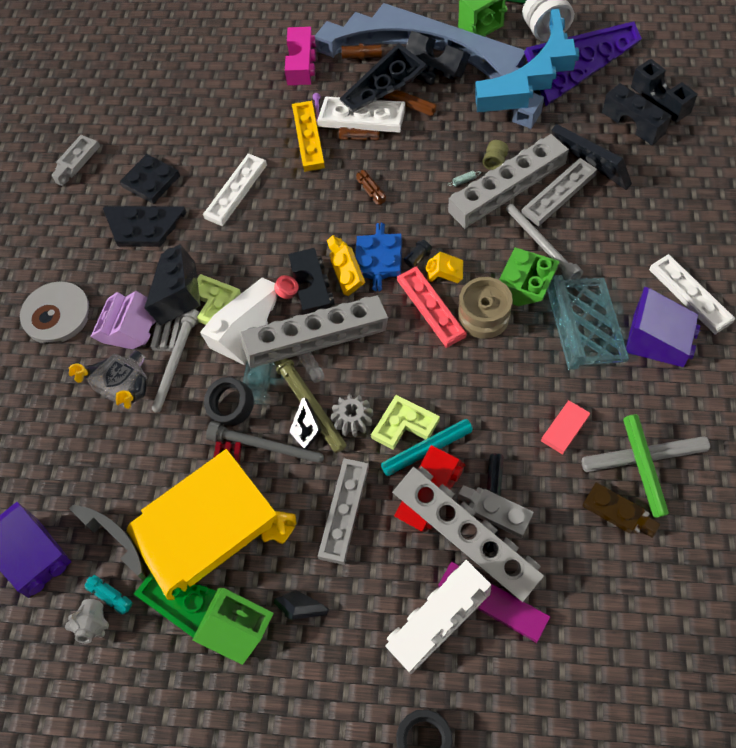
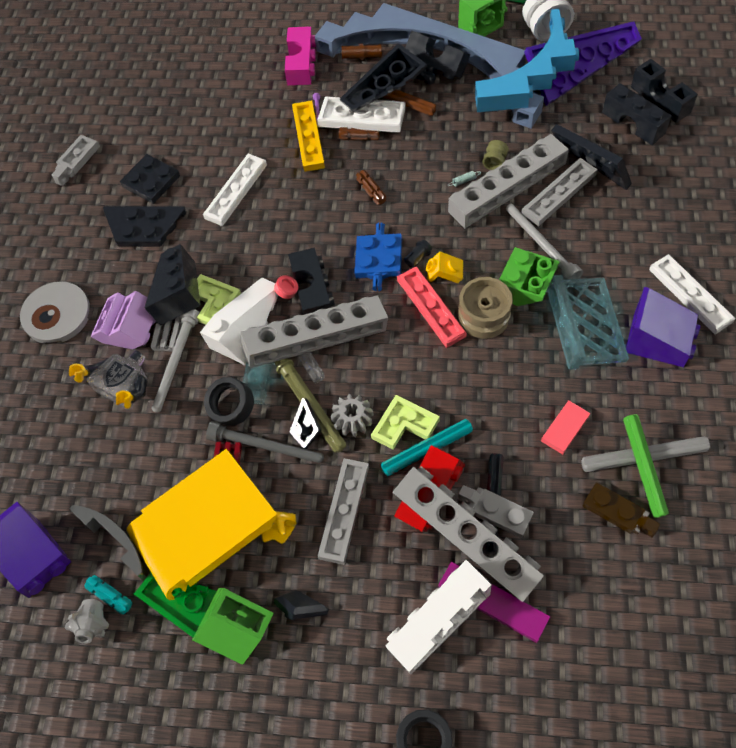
yellow hinge [327,235,365,296] -> none

